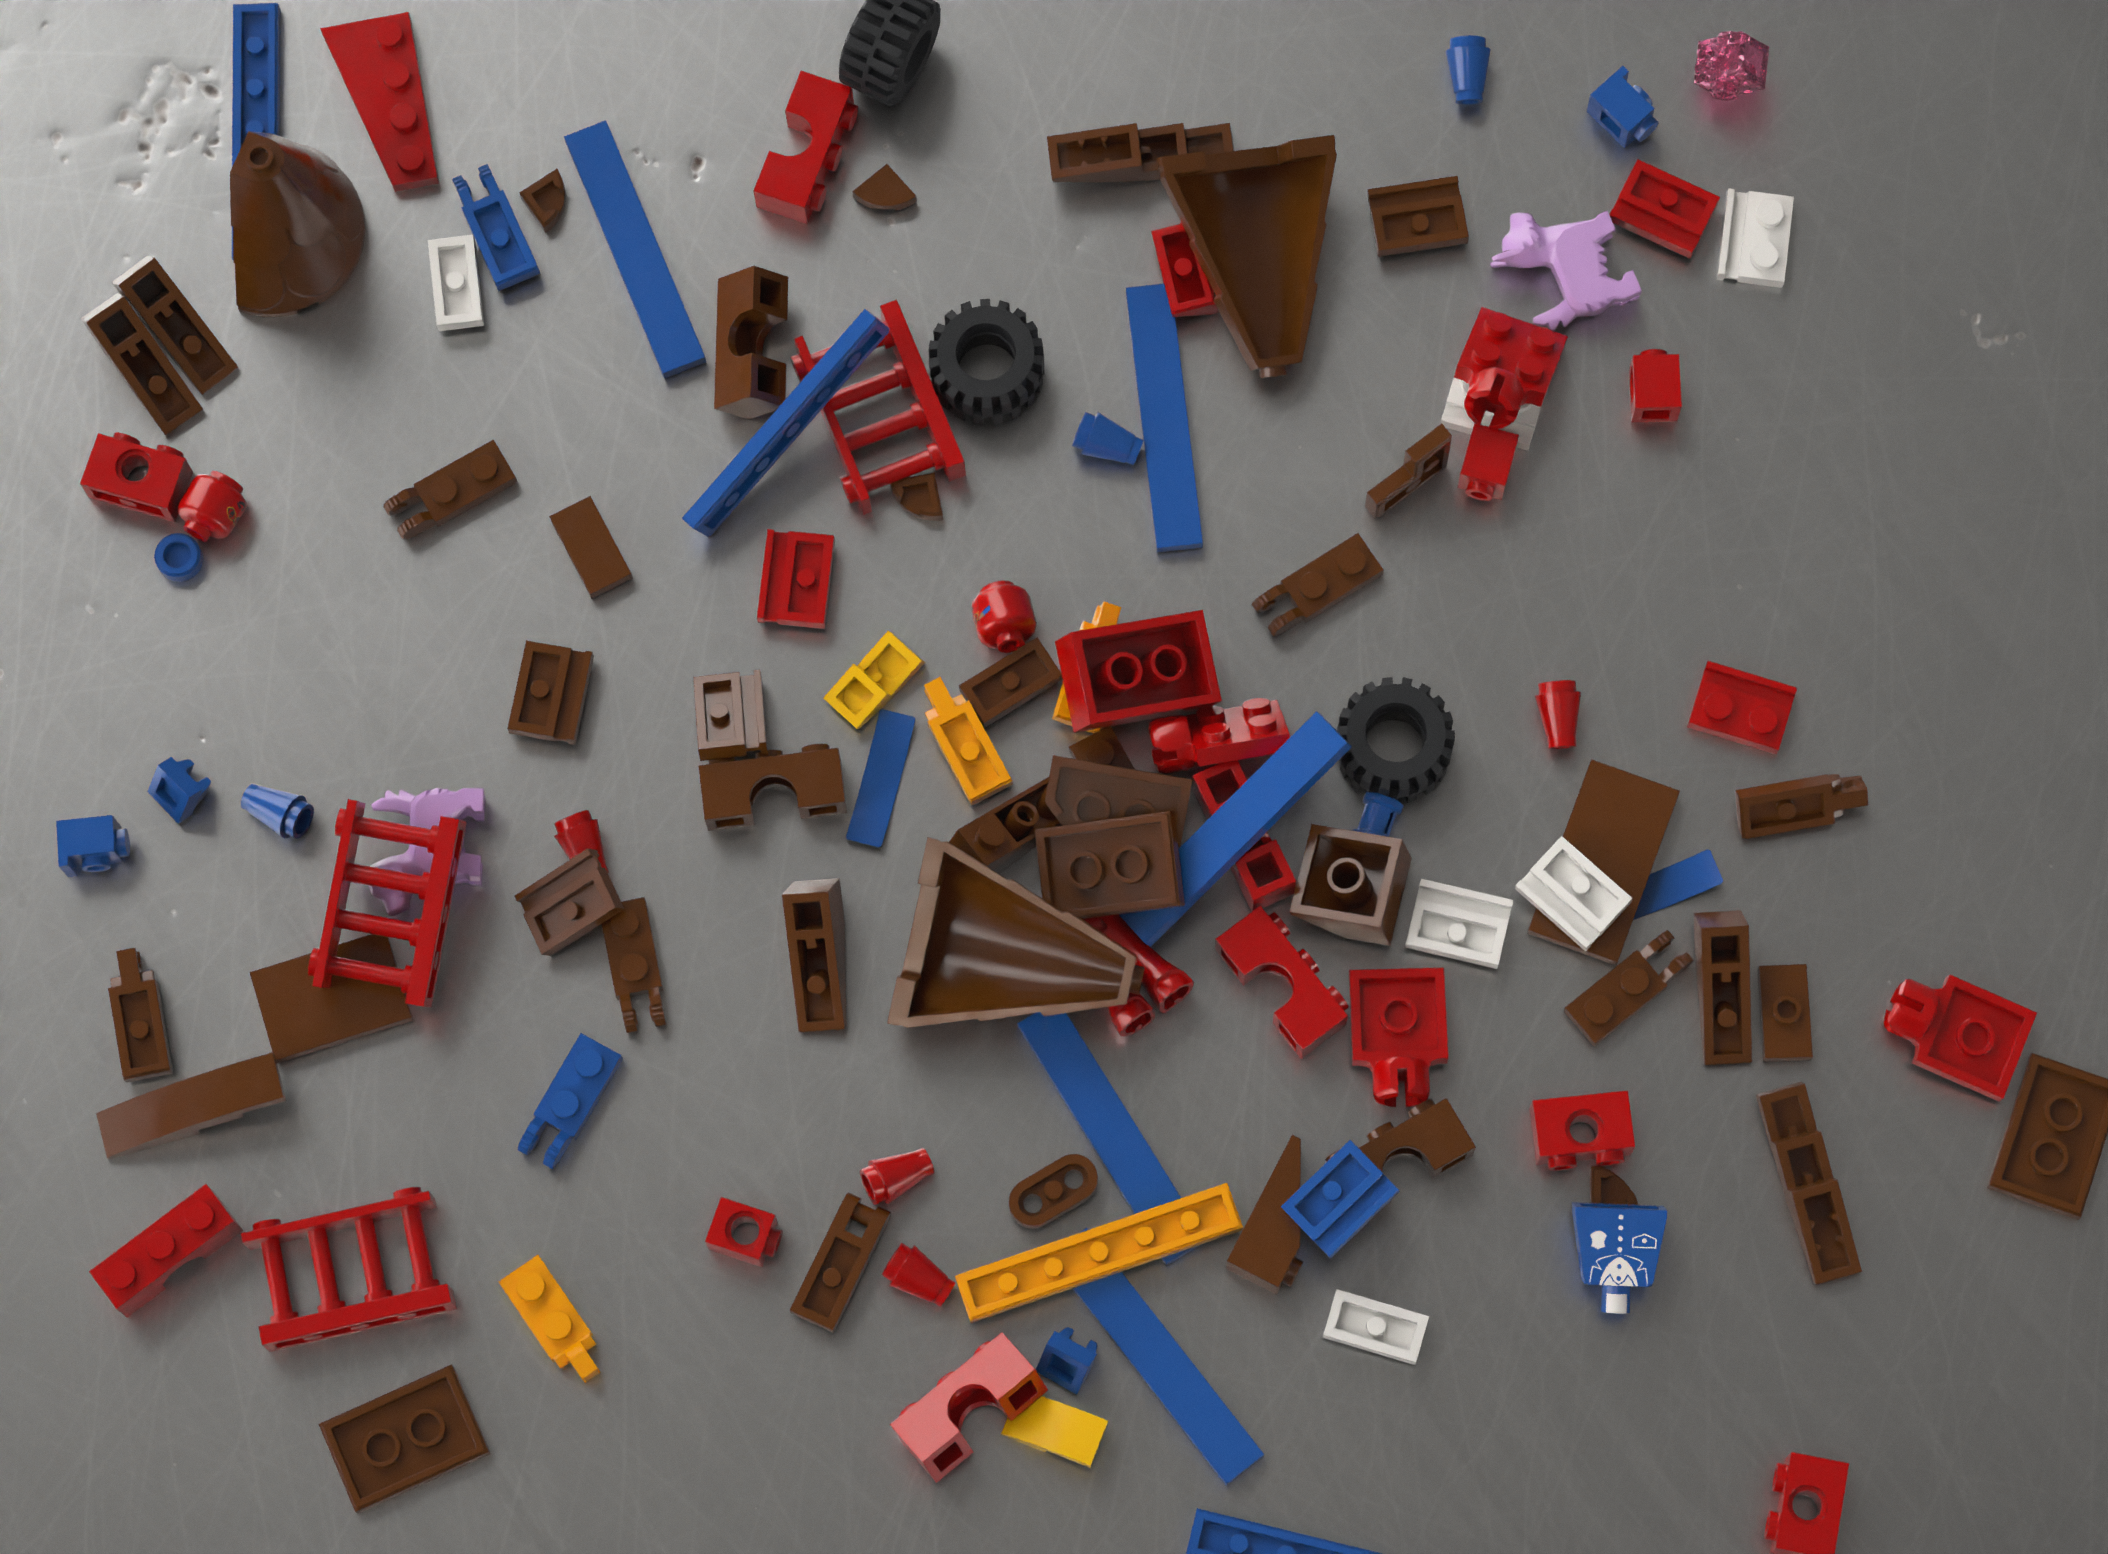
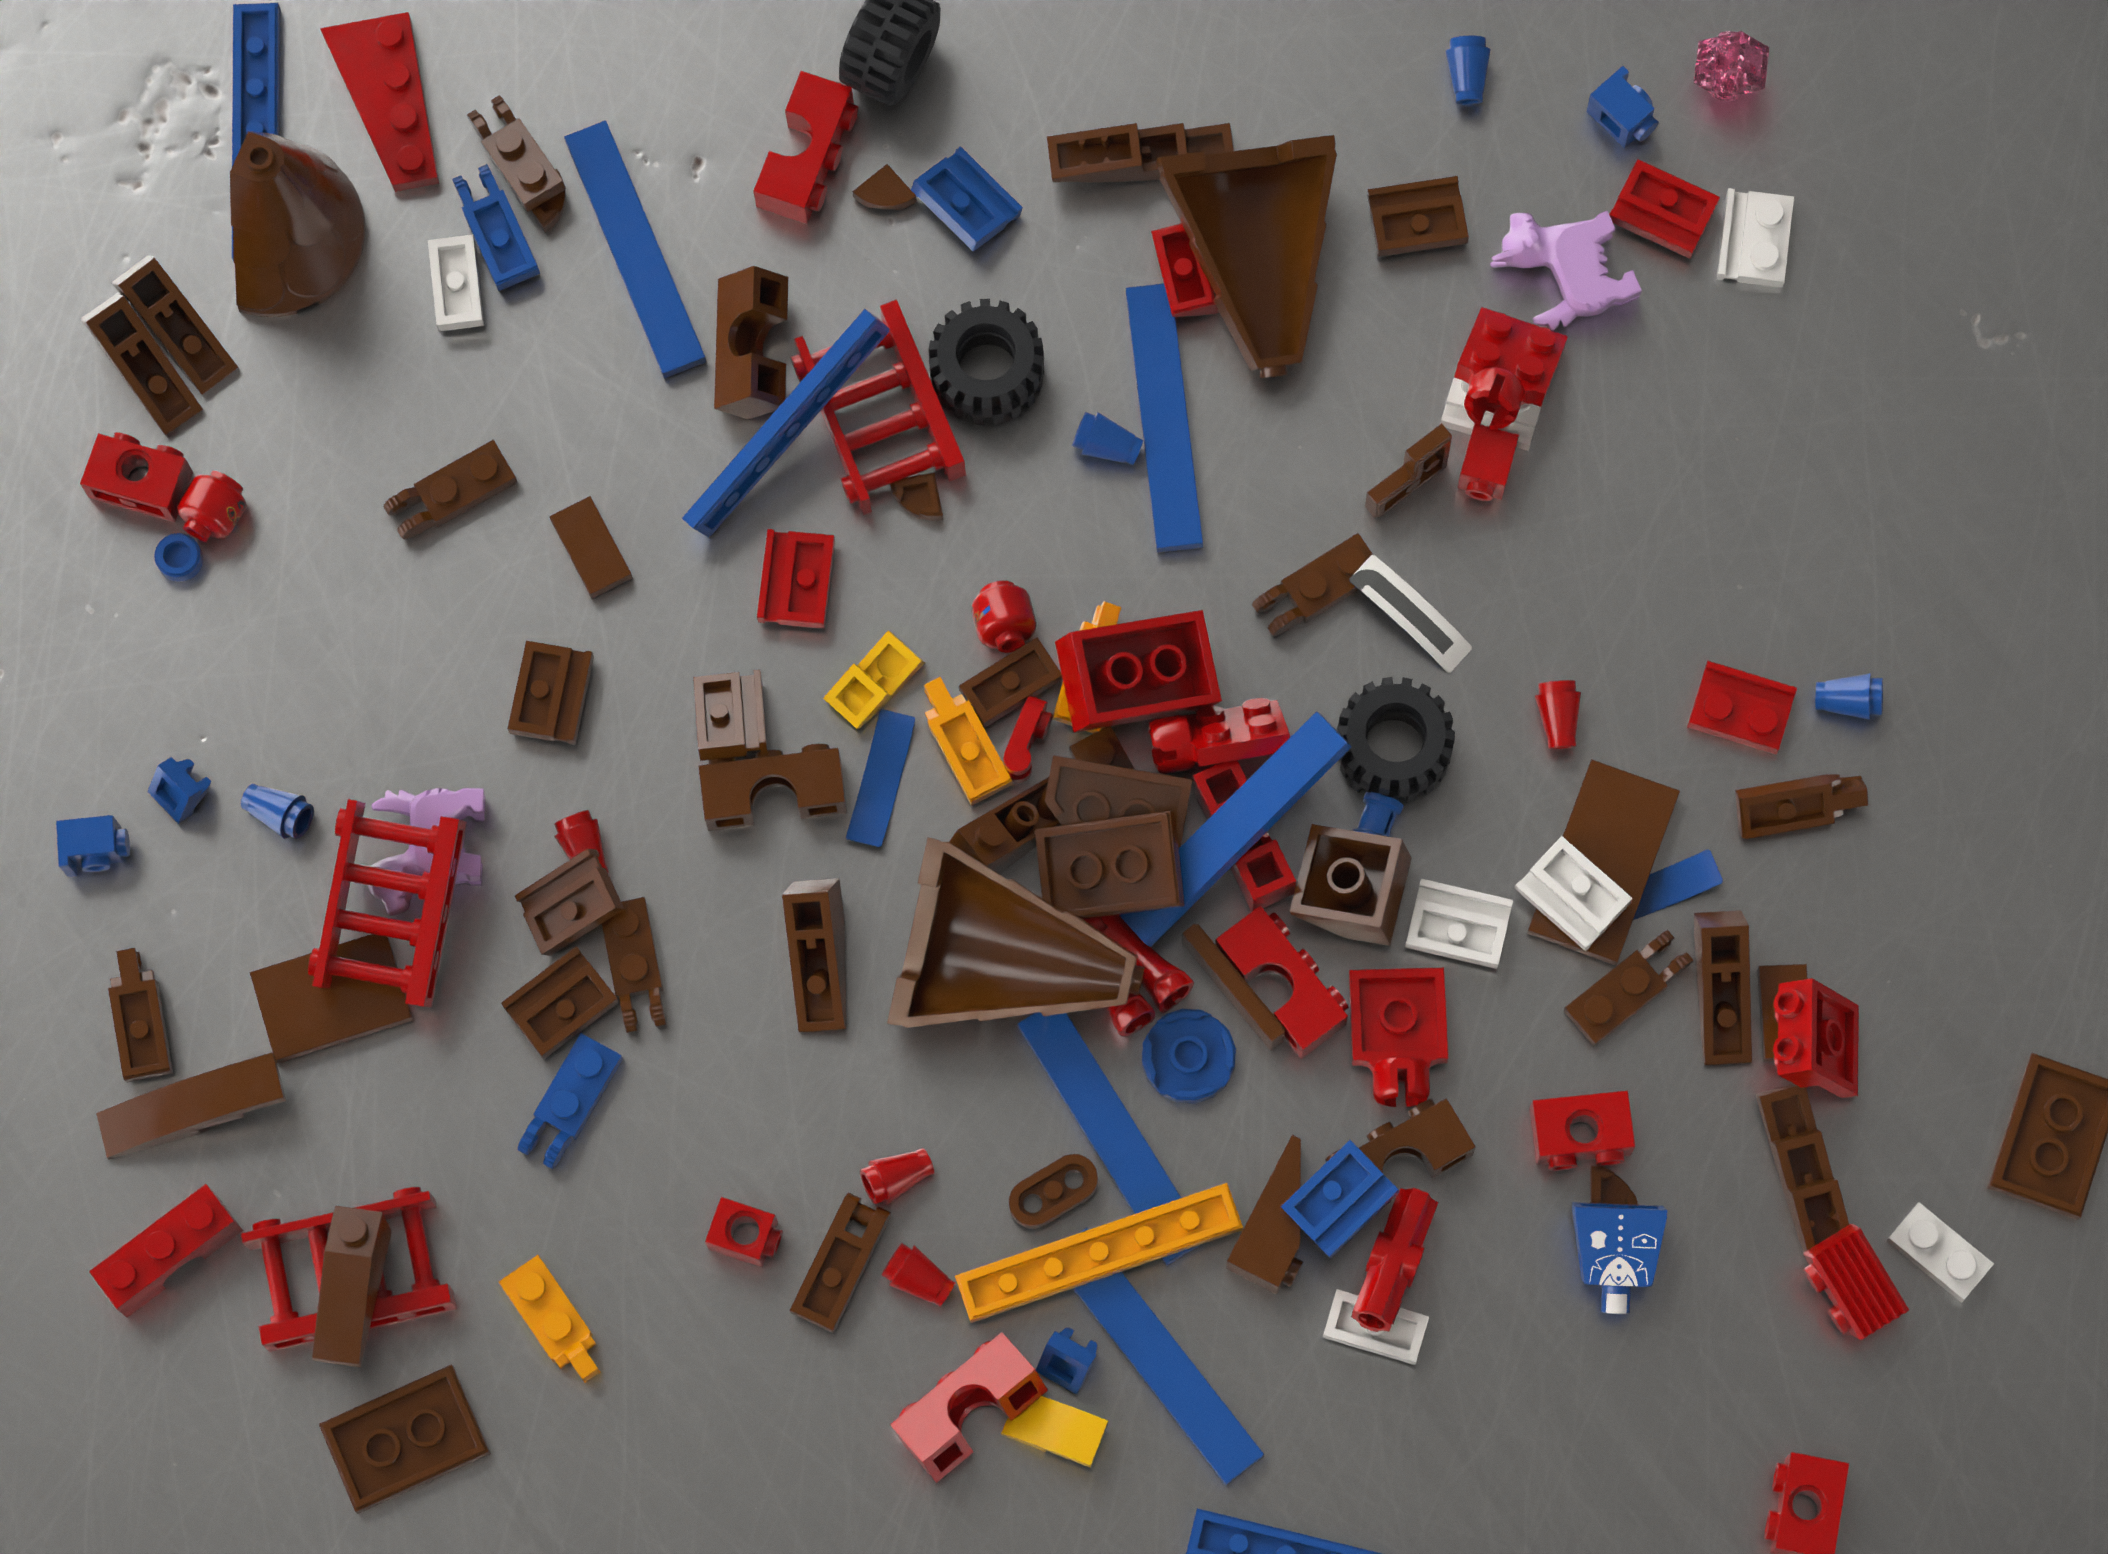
red brick [1629,349,1682,422] -> none
red plate [1884,975,2037,1102] -> none
none -> reddish brown slope [312,1205,392,1368]
none -> hinge [467,95,566,212]
none -> reddish brown plate [501,946,619,1059]
none -> blue plate [911,146,1023,252]
none -> red plate [1003,695,1053,784]
none -> blue tile [1142,1008,1236,1104]
none -> reddish brown tile [1182,923,1285,1051]
none -> sticker [1350,555,1472,673]
none -> red piece [1351,1187,1439,1332]
none -> red plate [1773,978,1859,1098]
none -> red brick [1803,1223,1909,1340]
none -> blue cone [1815,673,1883,720]
none -> white plate [1887,1202,1994,1303]

